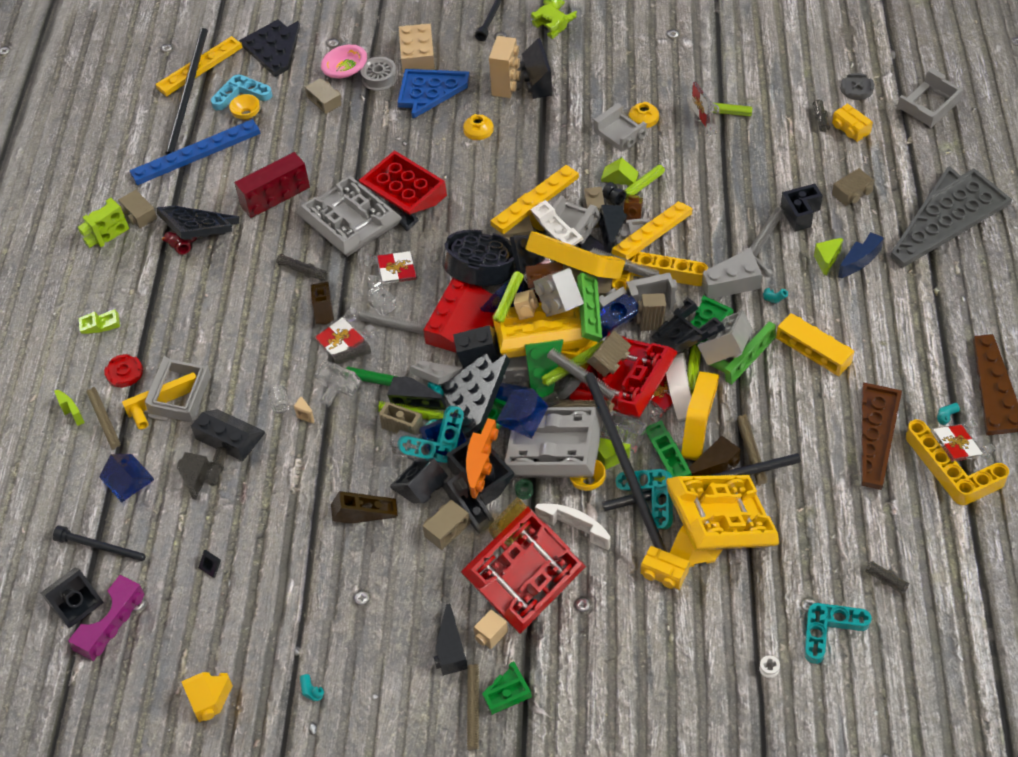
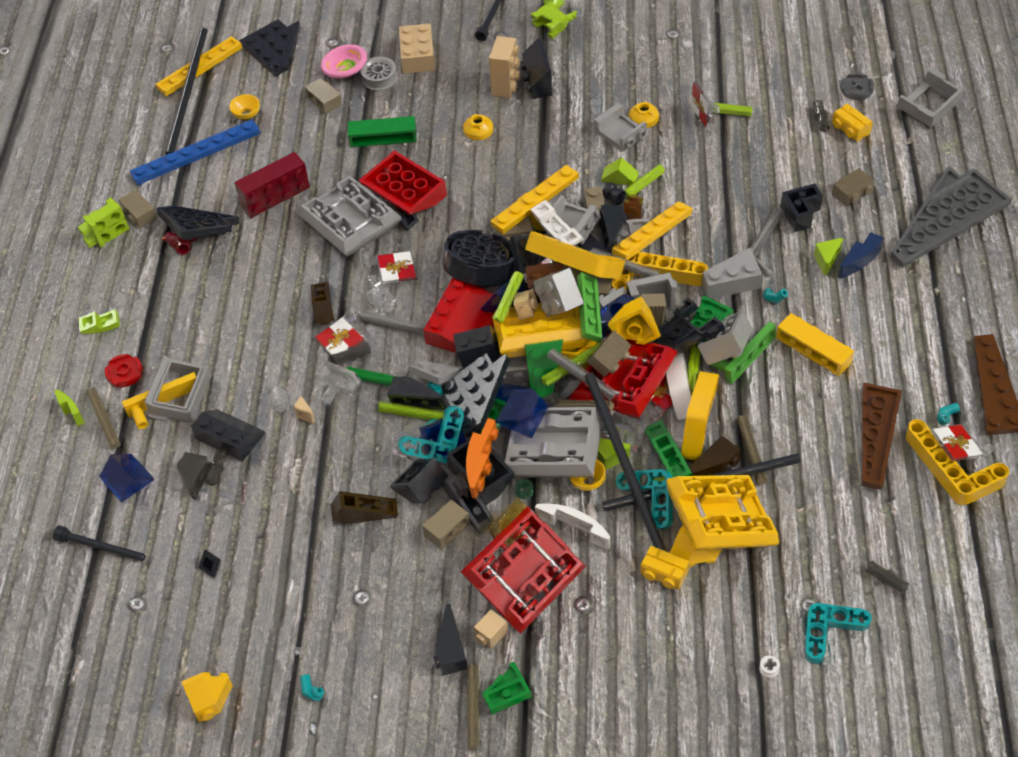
black slope [40,568,104,628] -> none
magenta arch [68,575,145,662] -> none
medium azure beam [211,75,272,110] -> none
clear smoke pin [276,254,328,281] -> none
dark tan brick [379,402,424,438] -> none
blue wing [397,69,470,118] -> none
none -> green brick [348,116,417,148]
none -> yellow slope [608,297,661,345]

